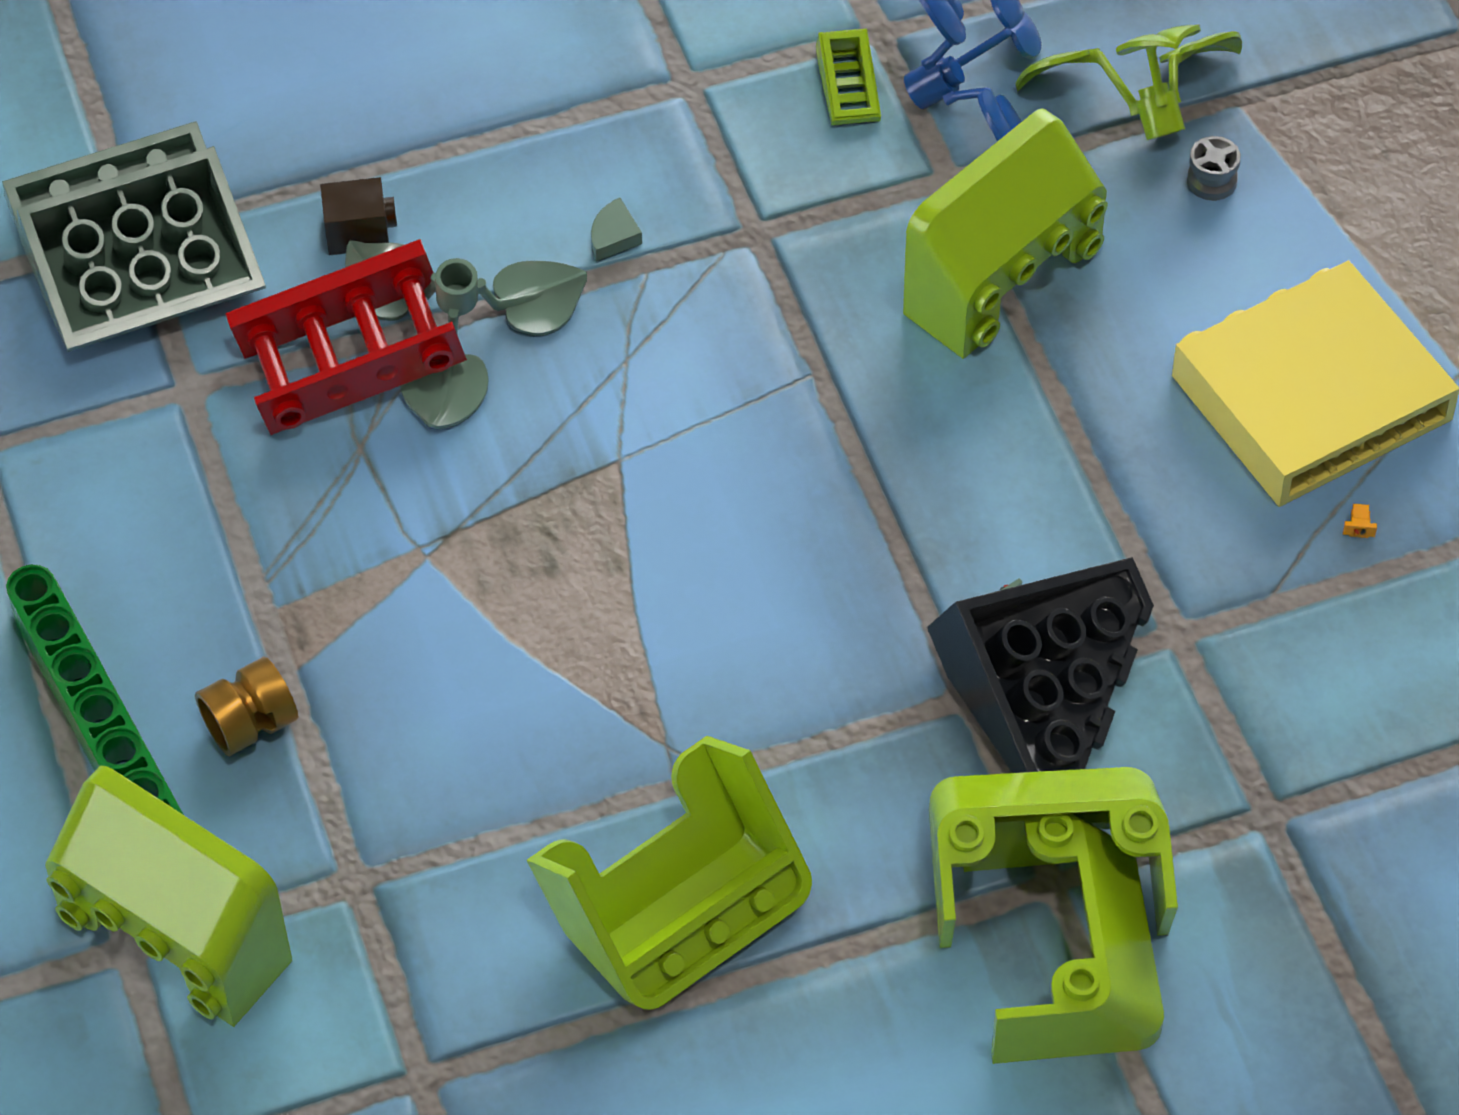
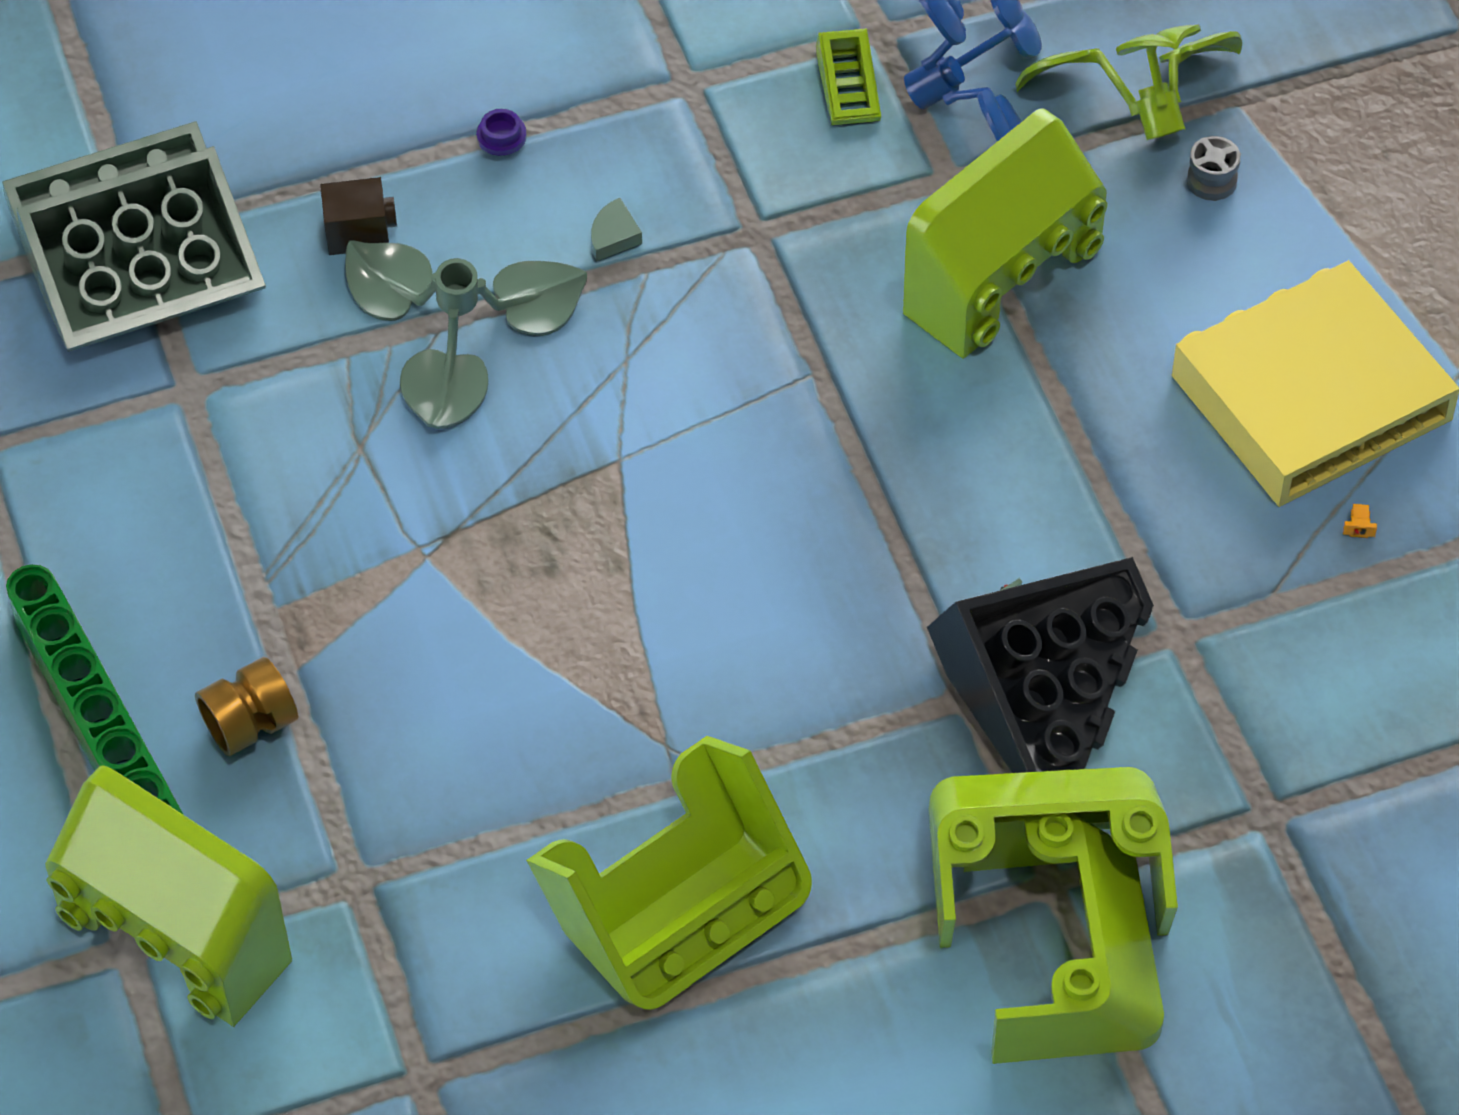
red fence [225,239,467,435] -> none
none -> dark purple plate [476,108,527,156]

